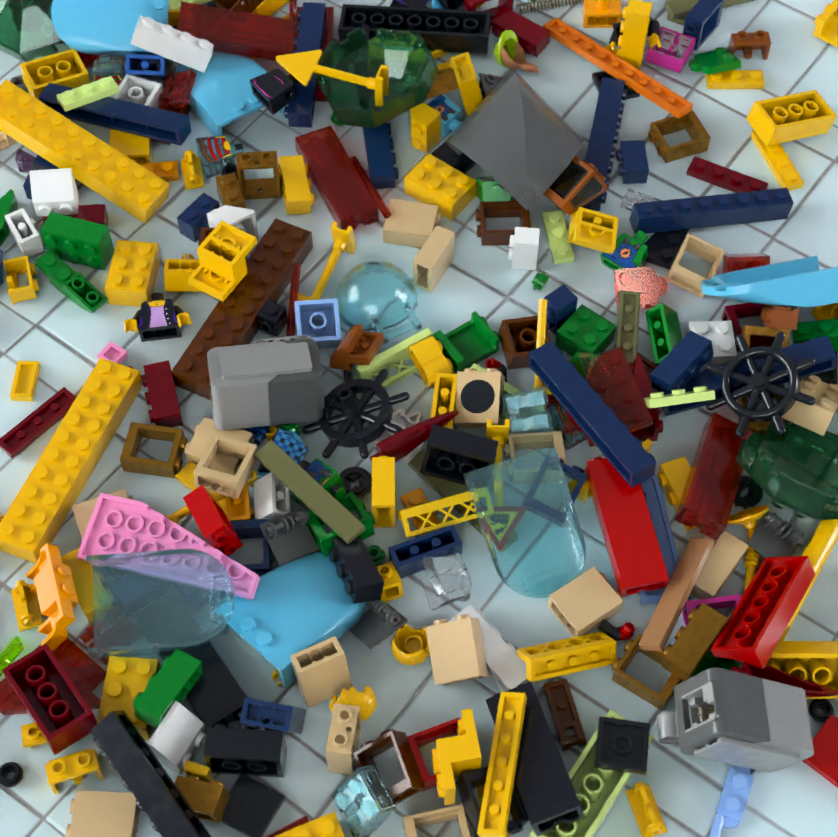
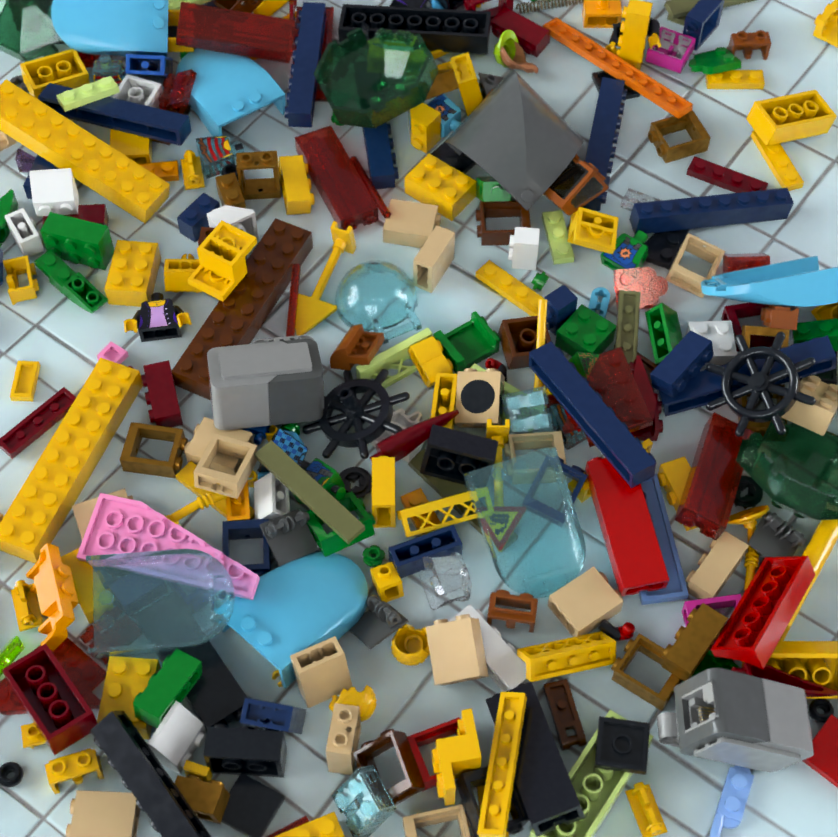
white brick [131,15,214,73] -> none
red window [183,485,243,556] -> none
black torso [250,69,300,115] -> none
black brick [257,300,288,337] -> none
yellow piece [276,50,389,107] -> none
light blue brick [294,298,341,348] -> none
black brick [328,535,384,604] -> none
dark blue brick [616,140,649,184] -> none
medium nougat tile [638,537,714,652] -> none
yellowish green plate [643,386,716,408] -> none
none -> yellow plate [476,260,544,316]
none -> dark orange window [487,590,538,633]
none -> medium azure beam [588,287,610,319]

